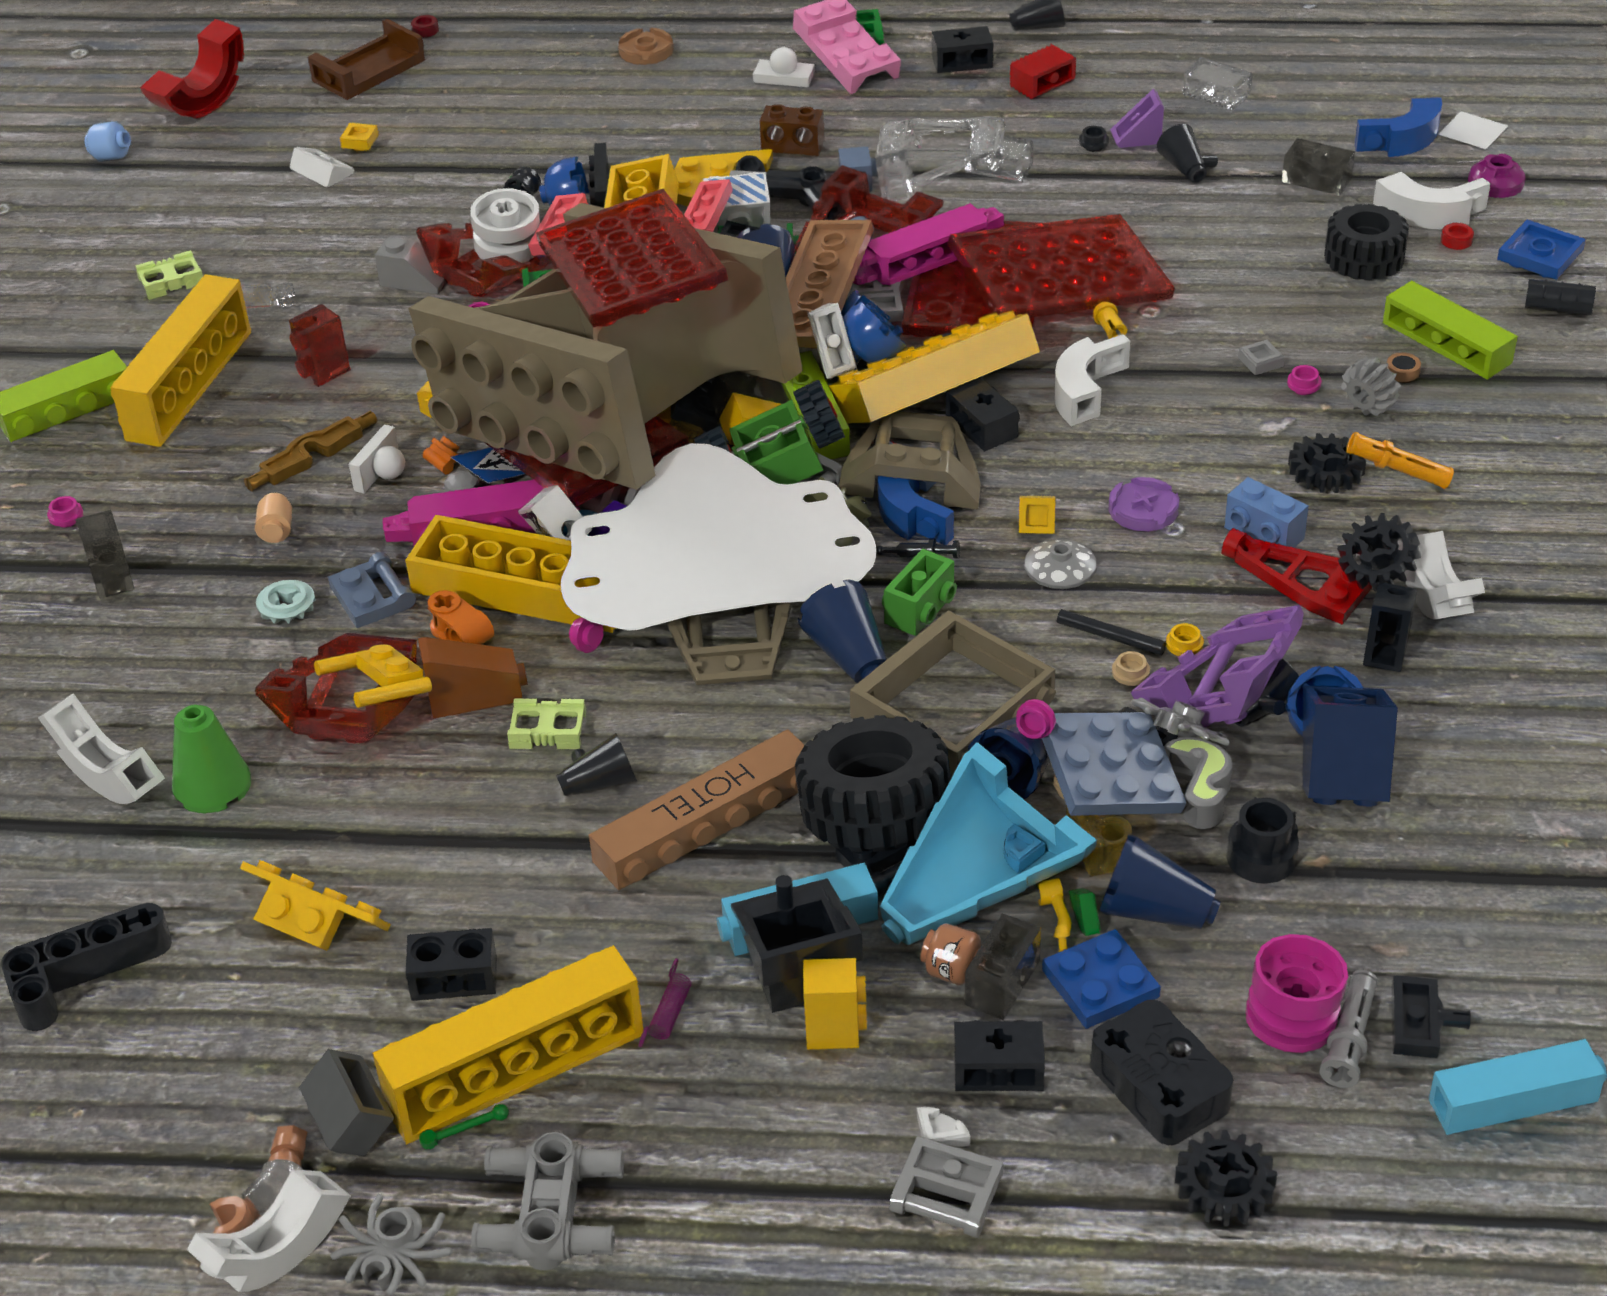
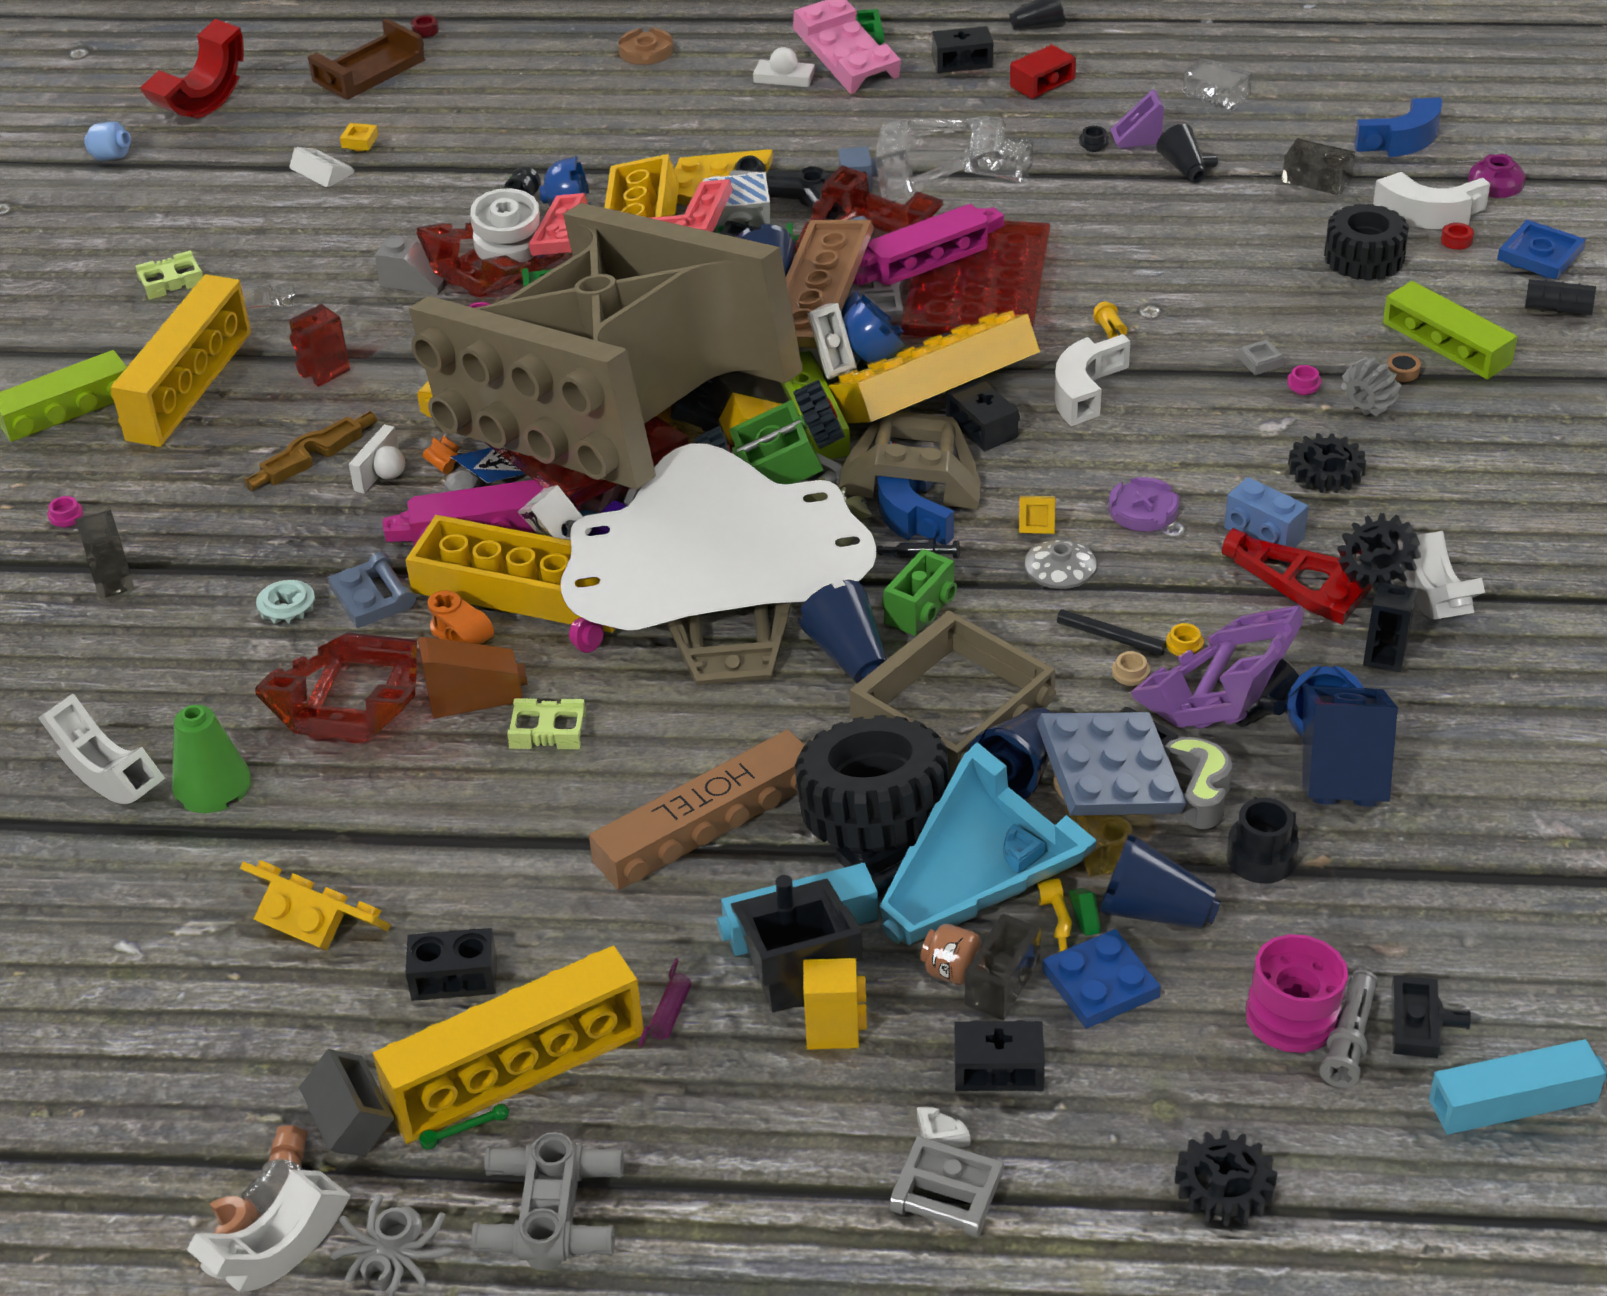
black beam [1,903,172,1031] -> none
light nougat brick [255,493,292,543] -> none
yellow plate [314,645,432,708] -> none
clear red plate [536,189,728,328] -> none
black piece [556,733,637,796] -> none
black plate [589,142,609,208] -> none
reddish brown brick [760,104,825,156] -> none
clear red plate [948,214,1175,318] -> none
dark pink plate [1016,699,1056,739] -> none
black axle [1090,999,1234,1145] -> none
light grey animal [1132,698,1230,746] -> none
light orange pin [1346,431,1454,489] -> none
white sticker [1438,111,1508,149] -> none

